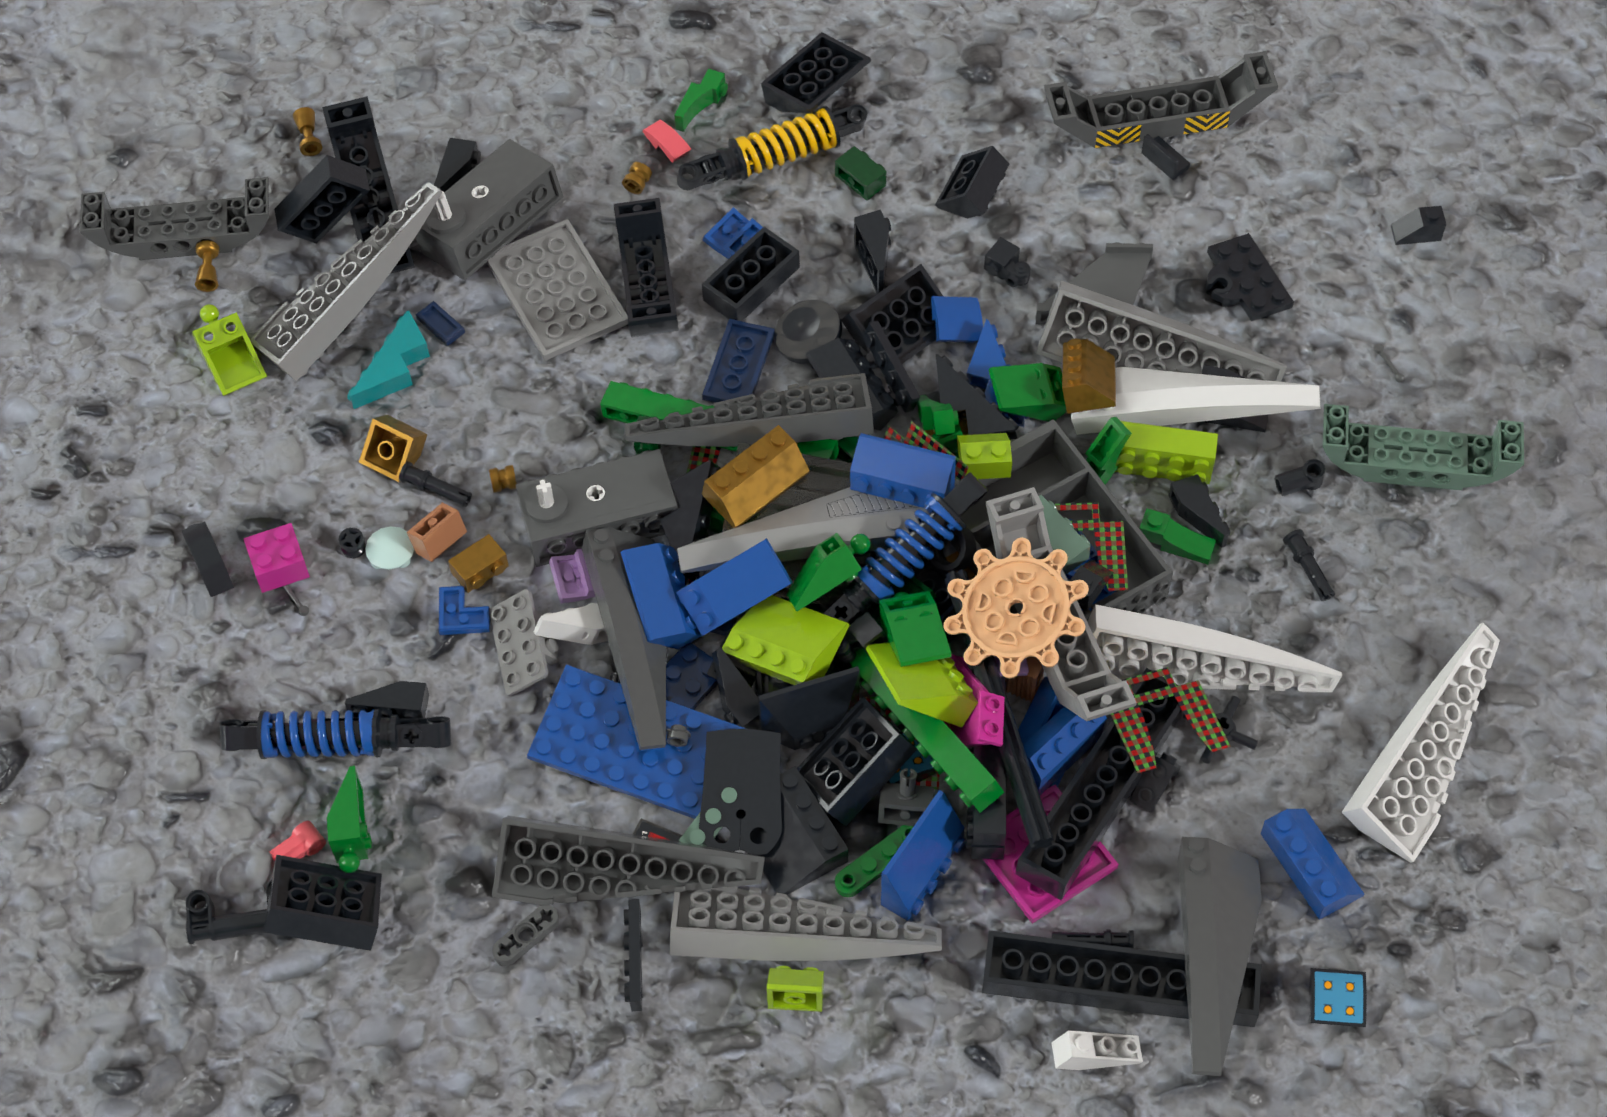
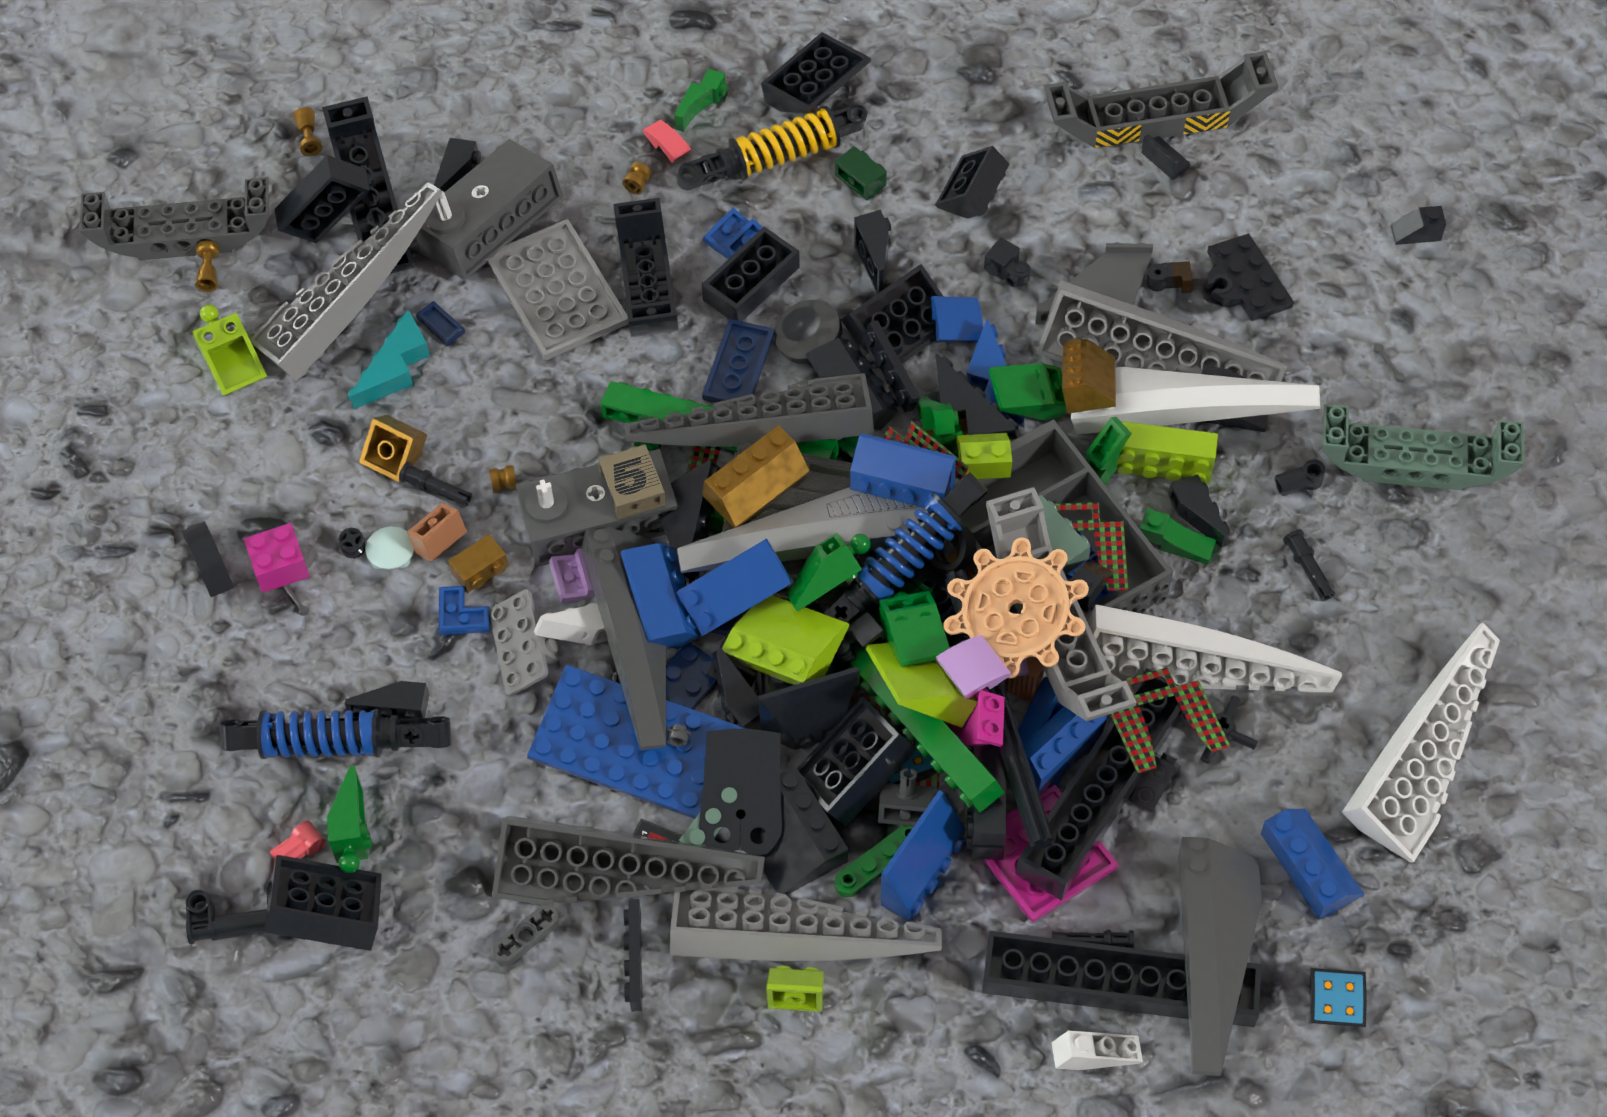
none -> dark tan panel [598,444,666,520]
none -> lavender slope [936,635,1011,700]
none -> leg [1146,261,1192,293]

